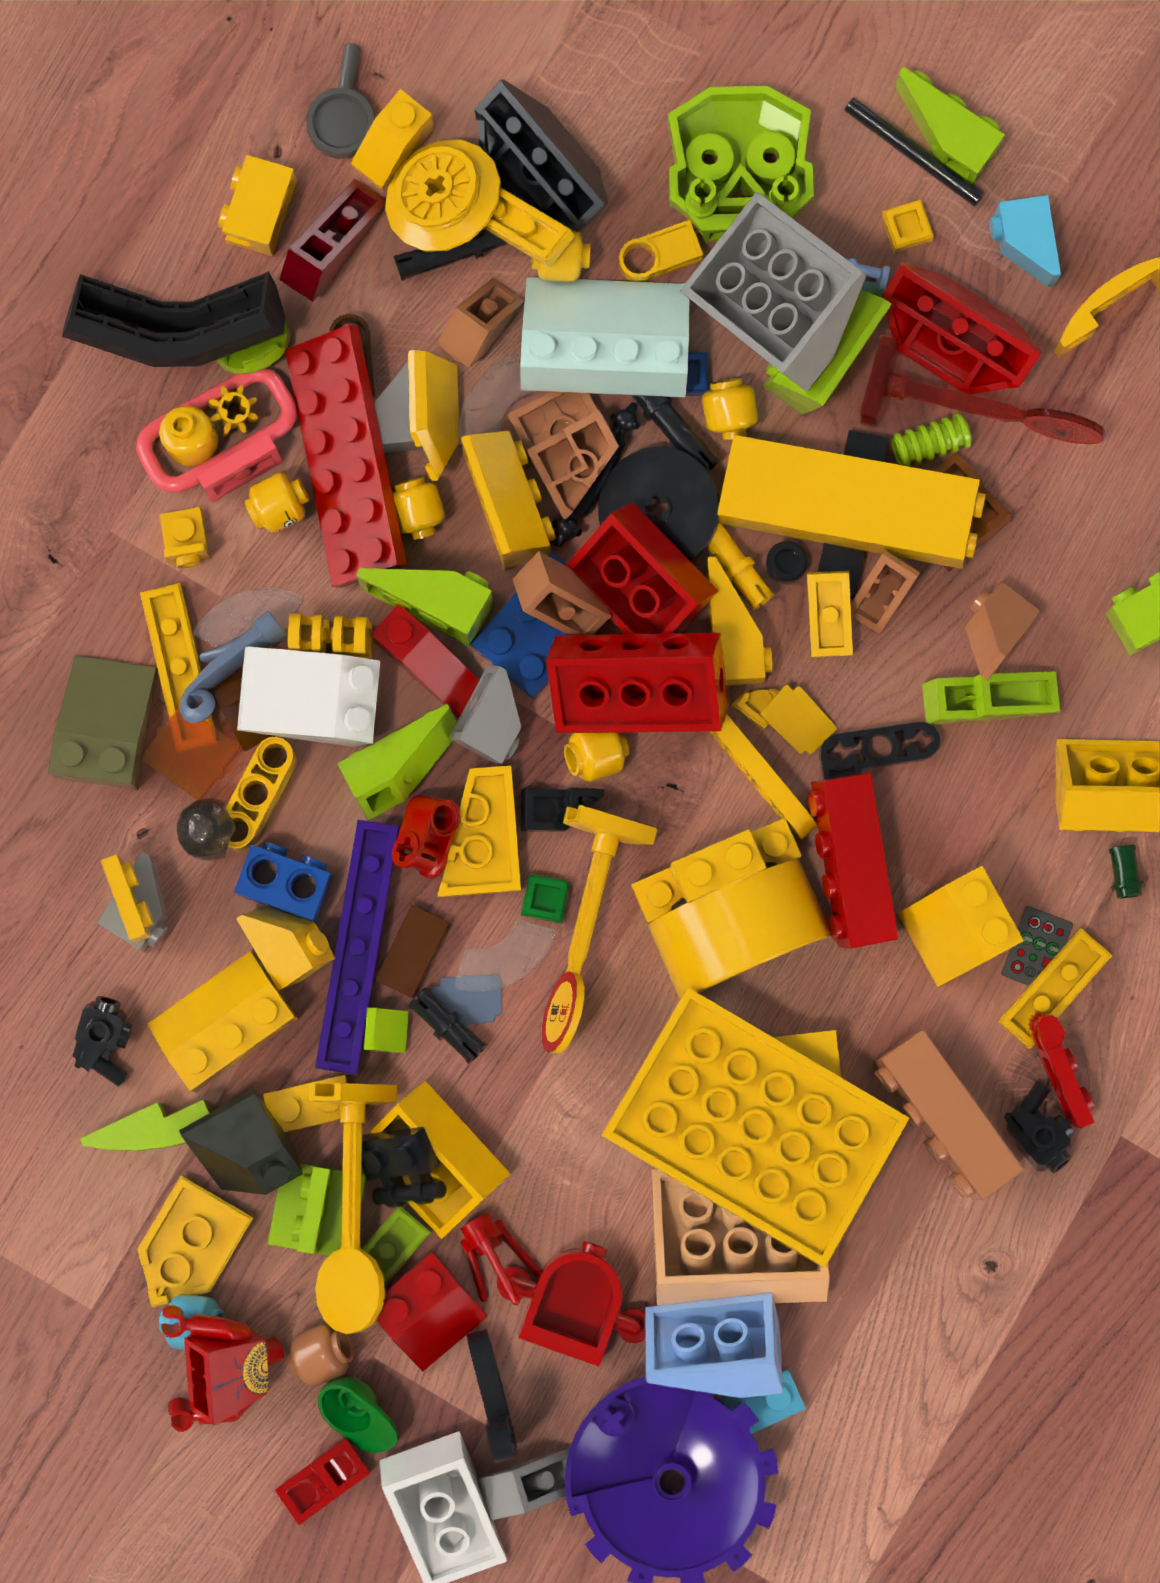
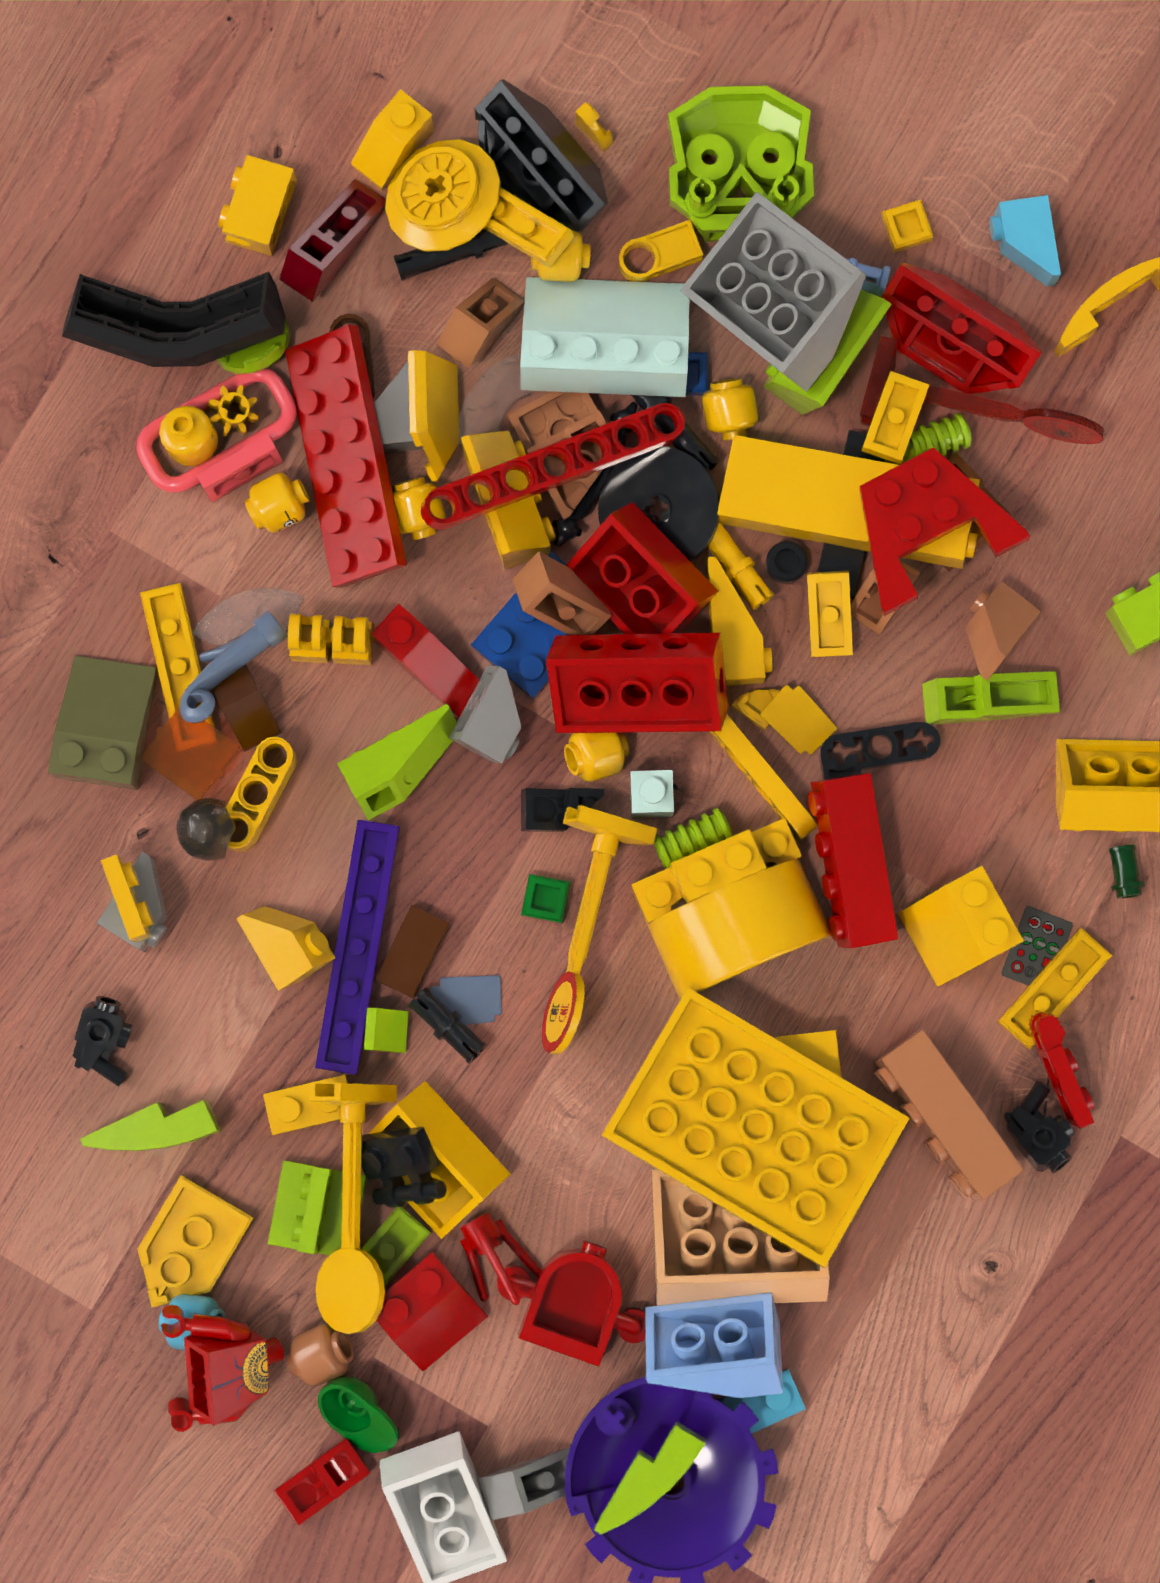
yellow slope [147,951,298,1092] -> none
yellow bracket [159,507,210,569] -> none
pearl dark grey slope [179,1089,303,1195] -> none
blue brick [234,842,333,923] -> none
white slope [237,646,380,747] -> none
dark grey piece [306,44,375,159] -> none
lime slope [356,568,494,648] -> none
red piece [392,794,460,879] -> none
yellow wing [437,765,521,898] -> none
clear tile [453,919,557,993] -> none
black beam [466,1329,518,1463] -> none
black piece [844,97,984,206] -> none
lime slope [895,67,1005,185] -> none
none -> red beam [421,403,685,530]
none -> yellow tile [575,102,614,153]
none -> lime slope [594,1421,706,1534]
none -> light aqua brick [630,770,674,818]
none -> lime piece [654,808,733,869]
none -> red wing [859,447,1030,616]
none -> yellow plate [861,371,929,465]

